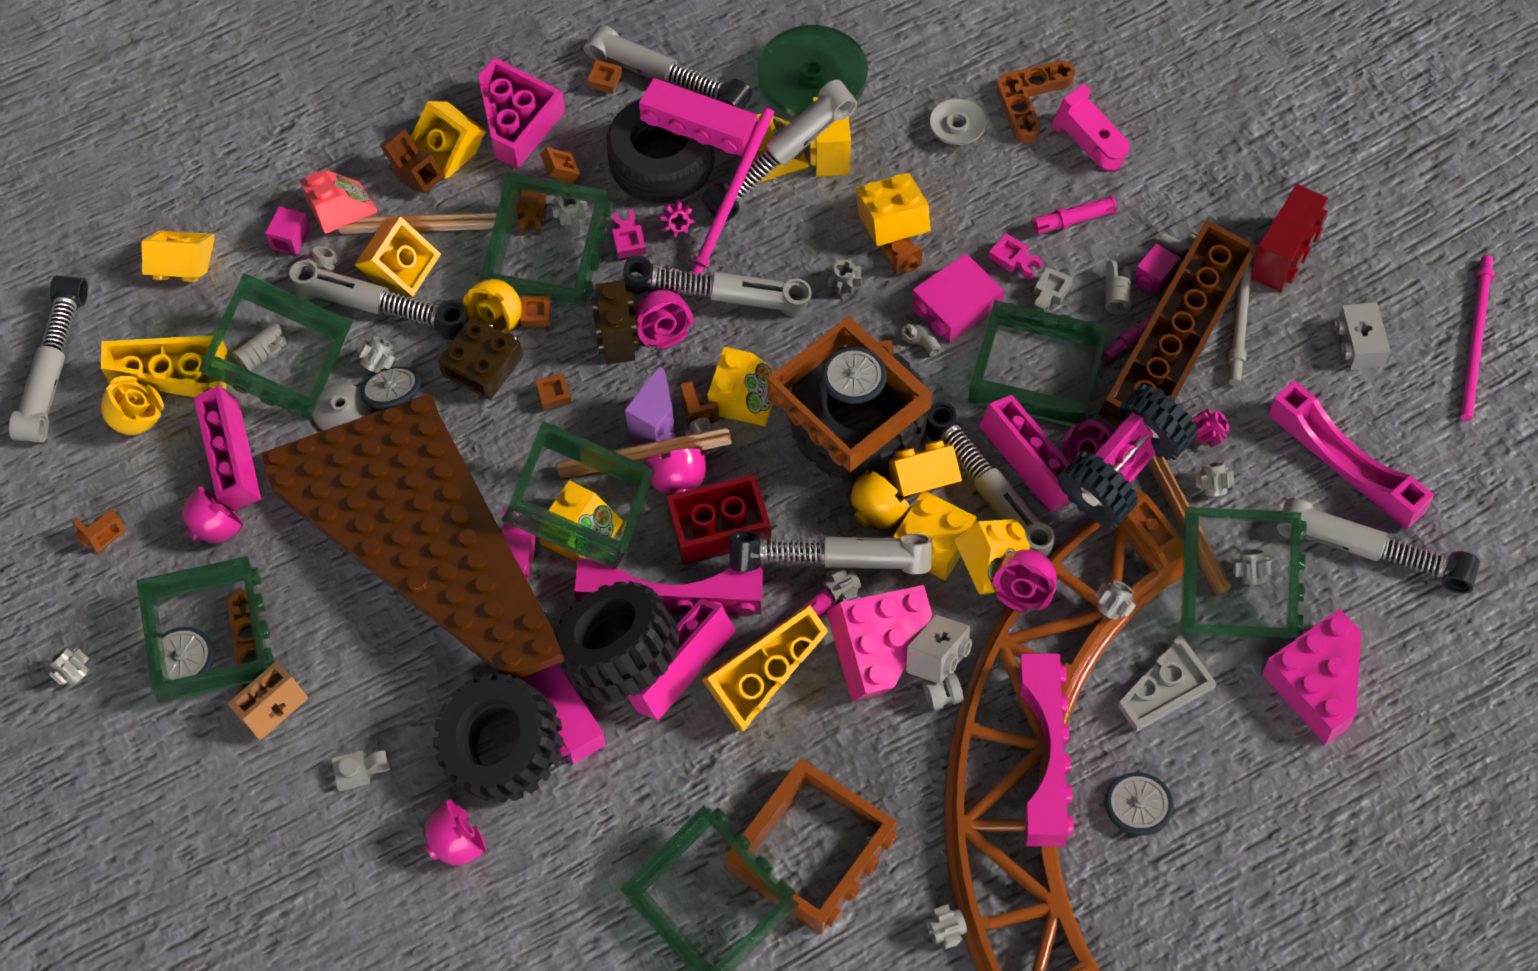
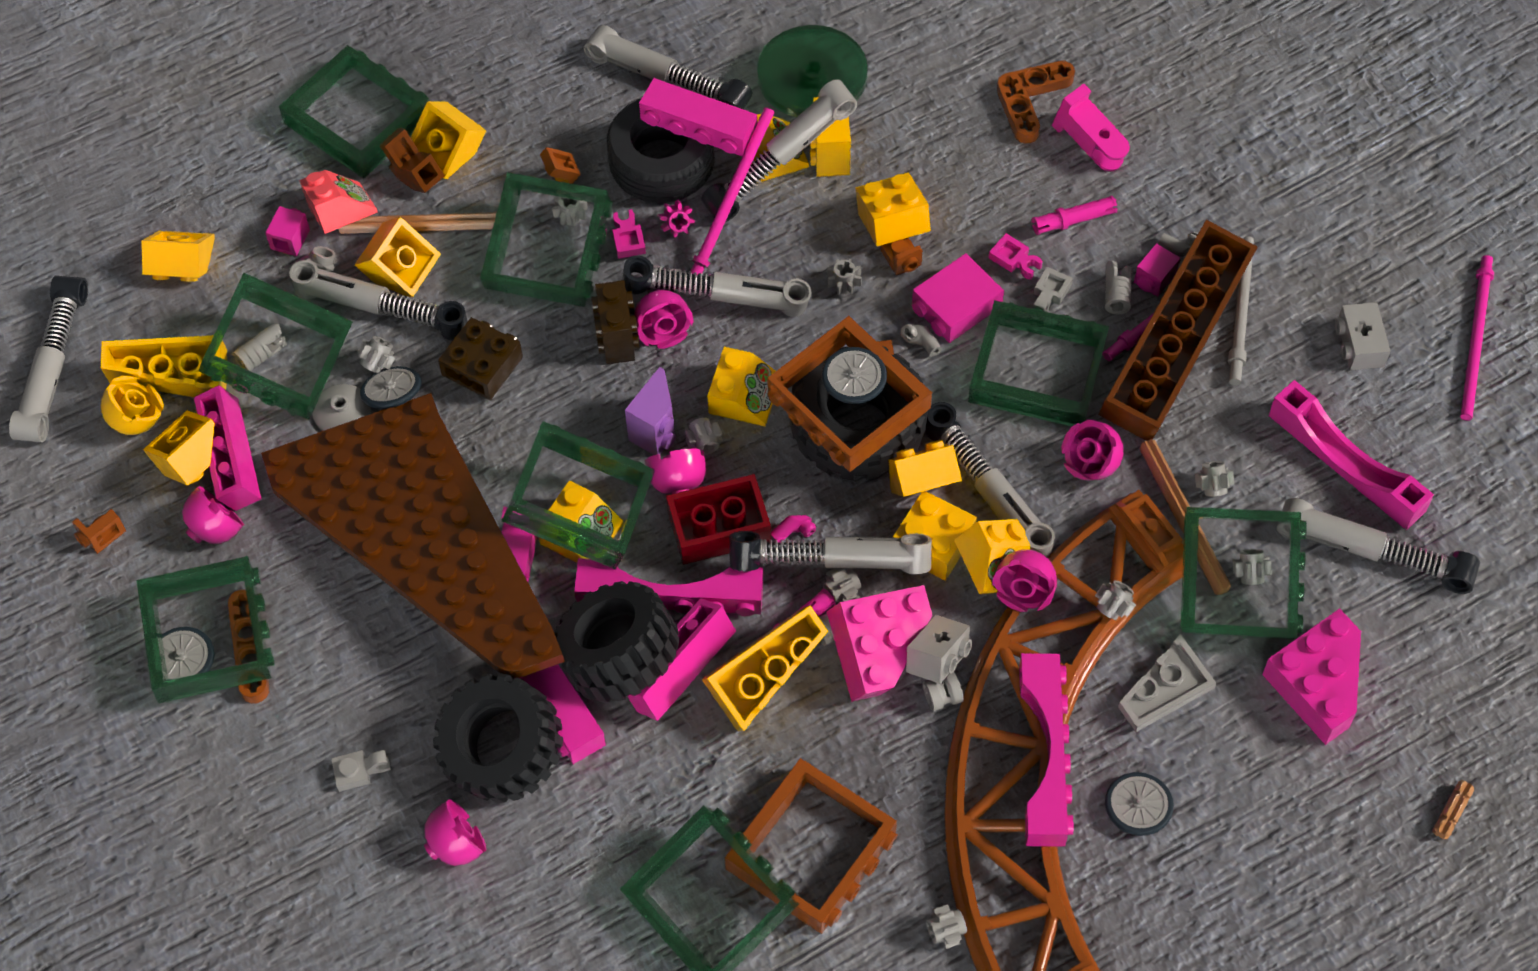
light grey gear [49,647,89,686] -> none
medium nougat brick [227,661,308,740] -> none
yellow cylinder [462,279,522,334] -> none
dark pink brick [478,57,565,169] -> none
reddish brown plate [516,189,547,235] -> none
dark orange plate [520,296,551,327] -> none
dark orange plate [535,373,572,410] -> none
medium nougat axle [556,427,732,479] -> none
dark orange plate [587,60,623,94] -> none
dark orange bracket [681,381,719,424] -> none
yellow cylinder [851,470,911,529] -> none
light grey dish [930,98,986,145] -> none
dark pink brick [979,395,1071,512] -> none
black plate [1057,384,1197,528] -> none
dark pink gear [1193,408,1229,448] -> none
dark red brick [1251,184,1329,292] -> none
none -> yellow slope [143,410,215,486]
none -> clear green window [279,45,429,179]
none -> dark pink arm [771,515,816,542]
none -> medium nougat axle [1433,780,1474,840]

